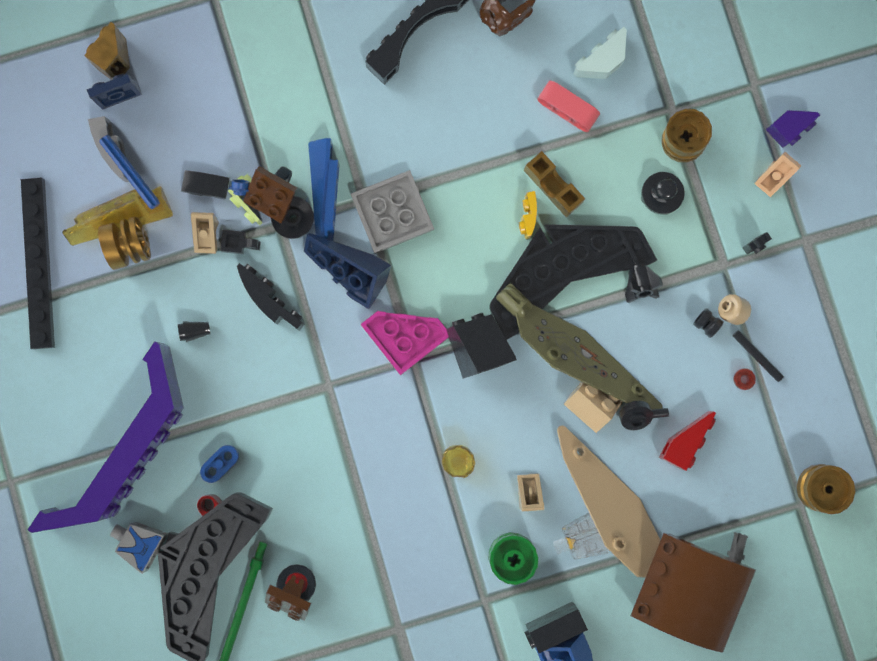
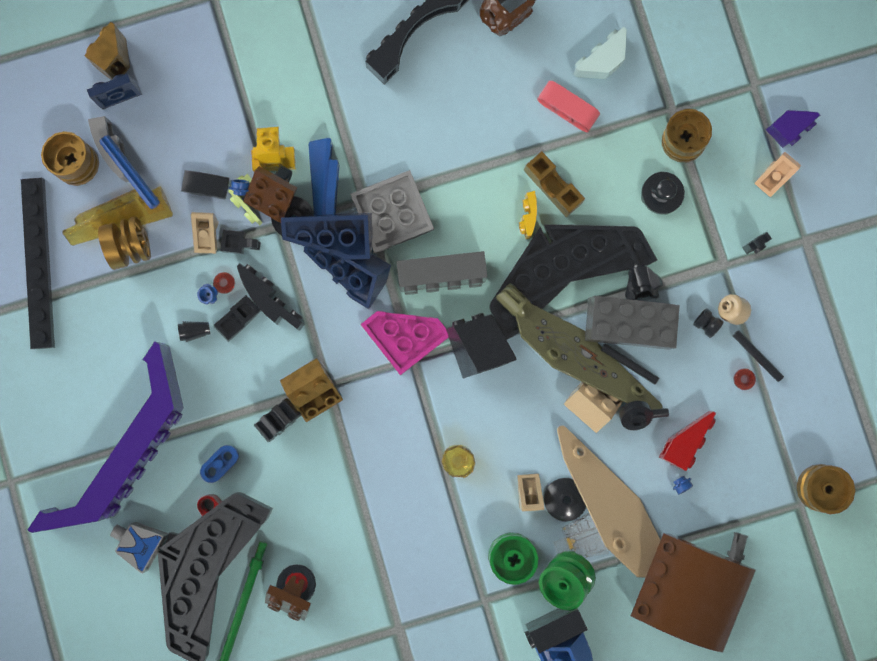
none -> pearl gold wheel [41,131,99,186]
none -> blue plate [197,284,218,305]
none -> clear red plate [213,272,235,294]
none -> black slope [214,295,261,342]
none -> yellow tile [251,127,296,172]
none -> black gear [254,398,302,442]
none -> pearl gold slope [280,358,343,422]
none -> dark blue wedge [281,213,373,260]
none -> dark grey brick [397,251,487,295]
none -> green wheel [539,551,596,610]
none -> black dish [544,478,586,522]
none -> dark grey brick [585,296,680,350]
none -> black bar [600,343,659,385]
none -> blue plate [673,476,693,495]

